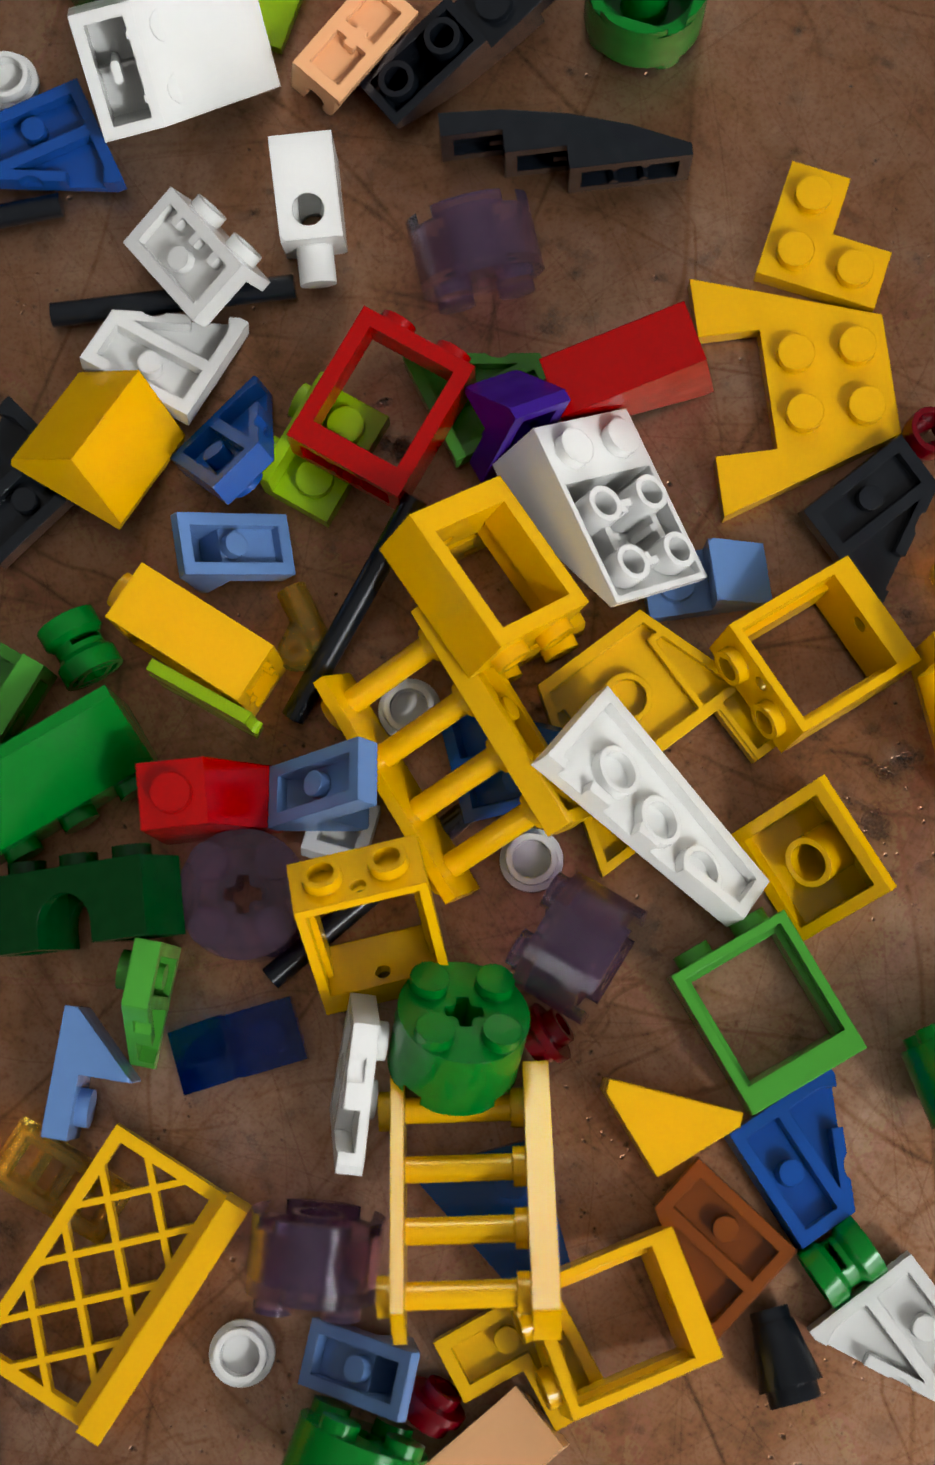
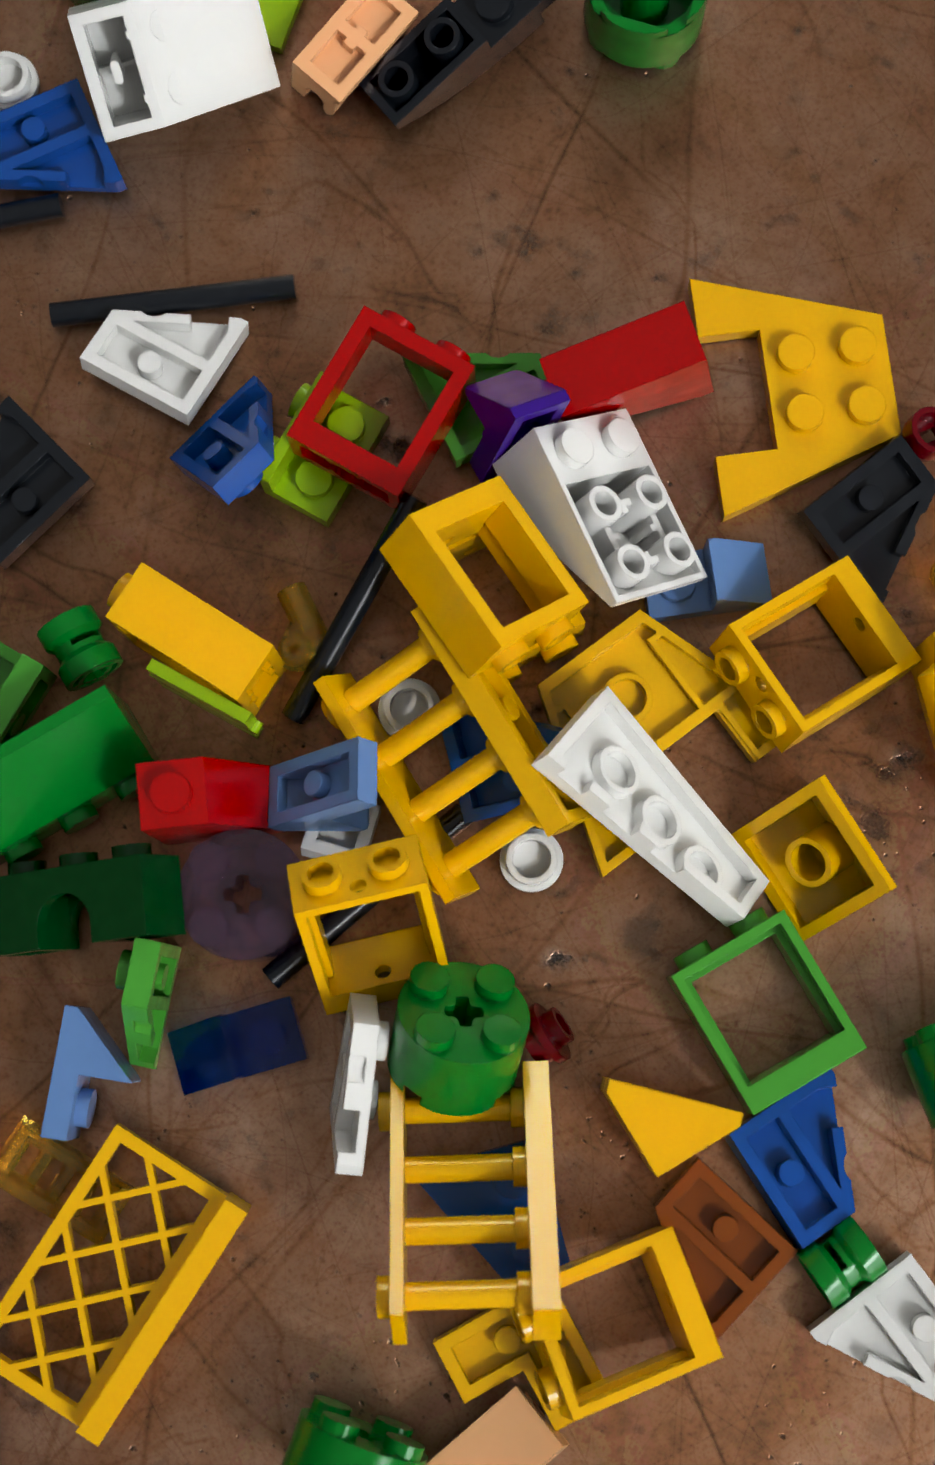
yellow slope [11,370,186,530] -> none
white bracket [123,187,271,328] -> none
medium blue slope [170,512,296,593] -> none
white plate [209,1318,276,1388] -> none
brick [244,1198,386,1324] -> none
white torso [268,130,348,289] -> none
medium blue slope [298,1317,420,1422] -> none
clear purple brick [406,188,545,314] -> none
dark red plate [407,1375,466,1439] -> none
black slope [438,109,694,194] -> none
clear purple brick [505,871,648,1025] -> none
black cone [749,1304,823,1410] -> none
yellow plate [753,161,892,312] -> none

